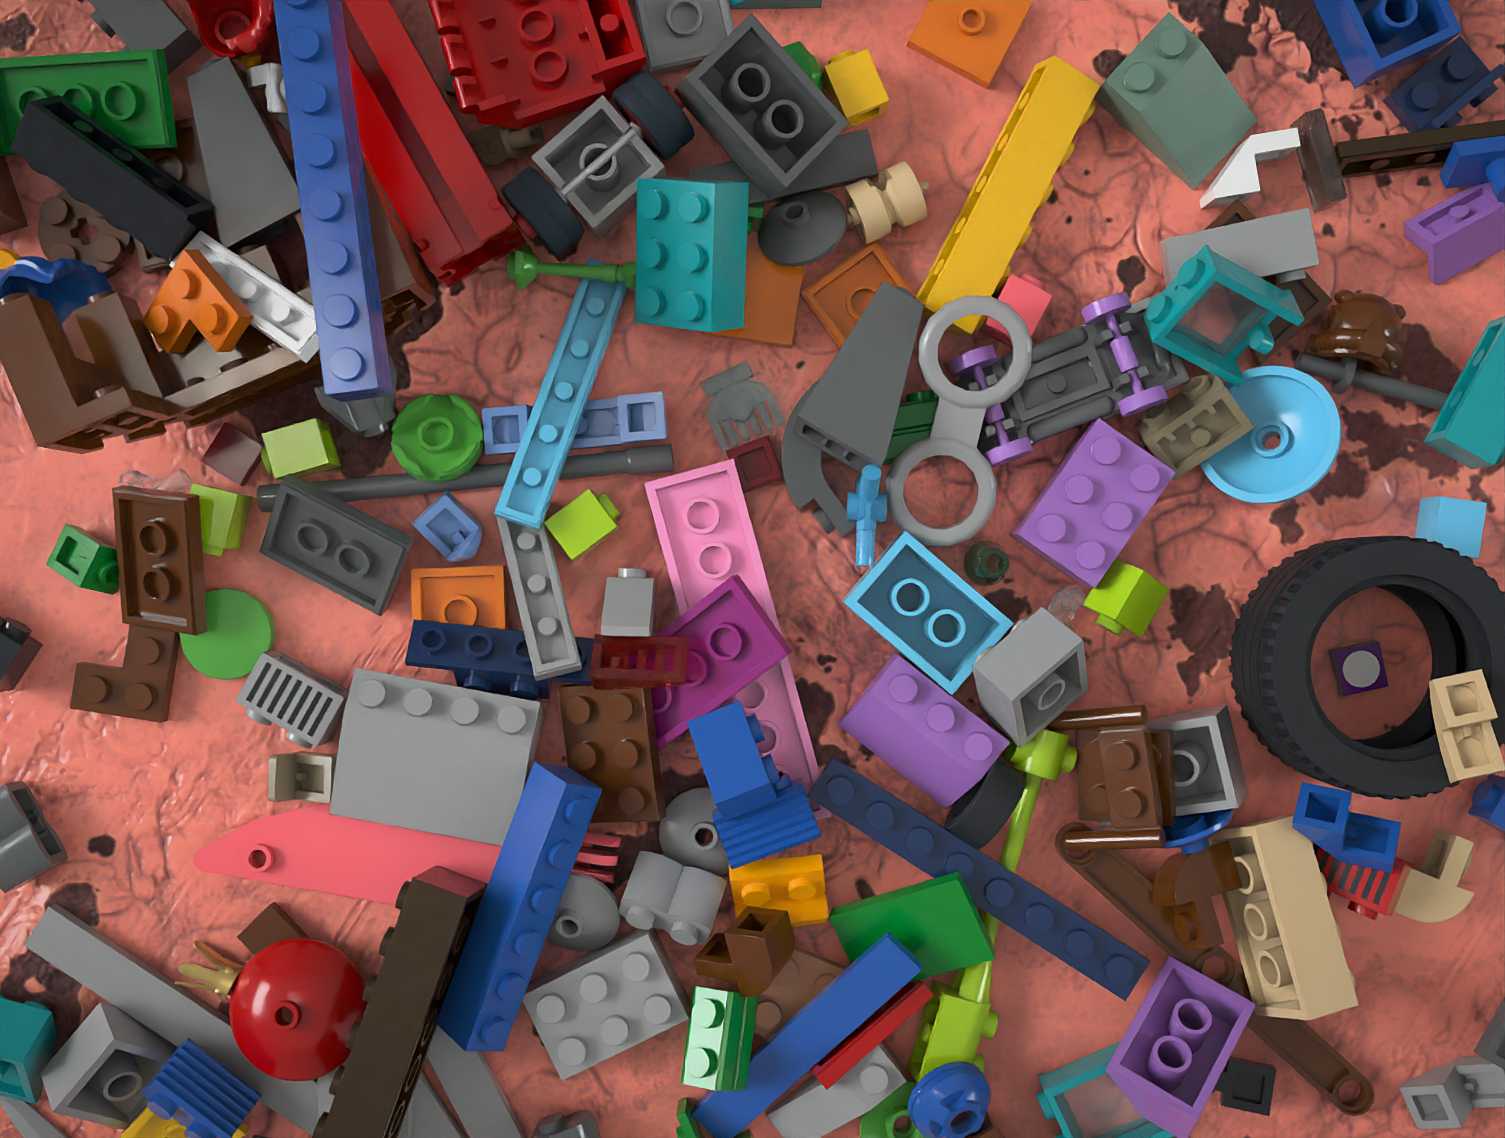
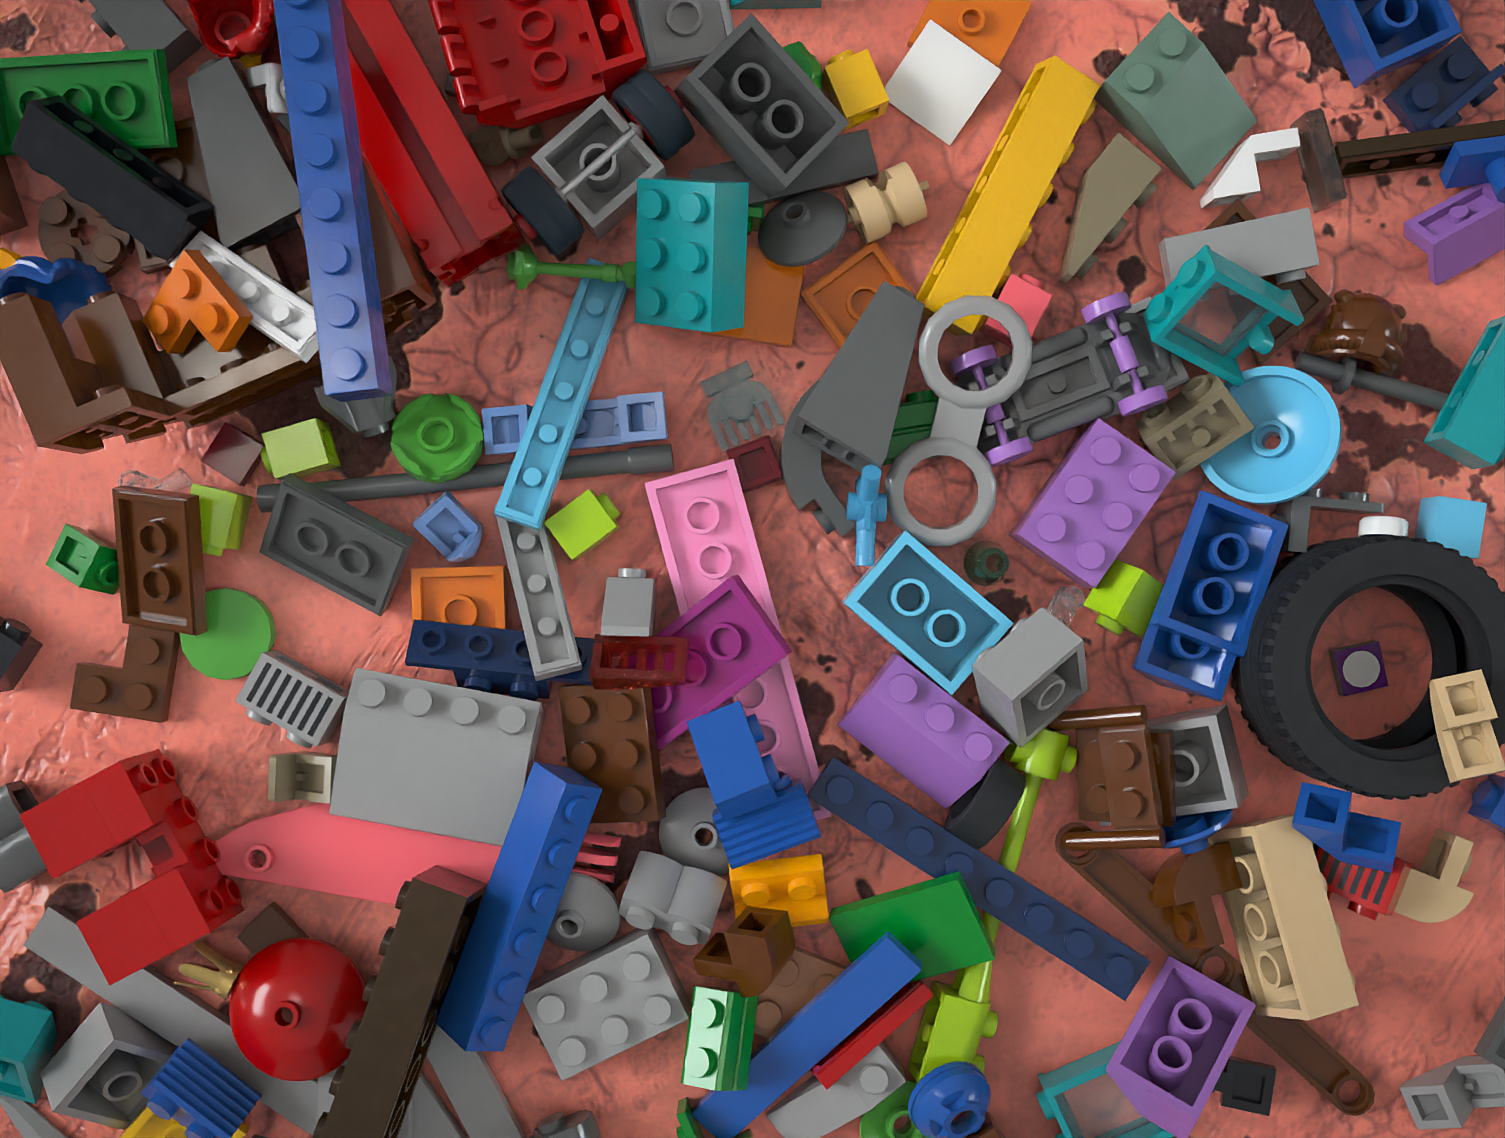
none -> red piece [19,749,245,986]
none -> white sticker [884,19,1002,146]
none -> dark tan slope [1058,132,1162,285]
none -> blue slope [1132,491,1289,701]
none -> dark grey bracket [1271,488,1385,553]
none -> white tile [1358,516,1409,537]

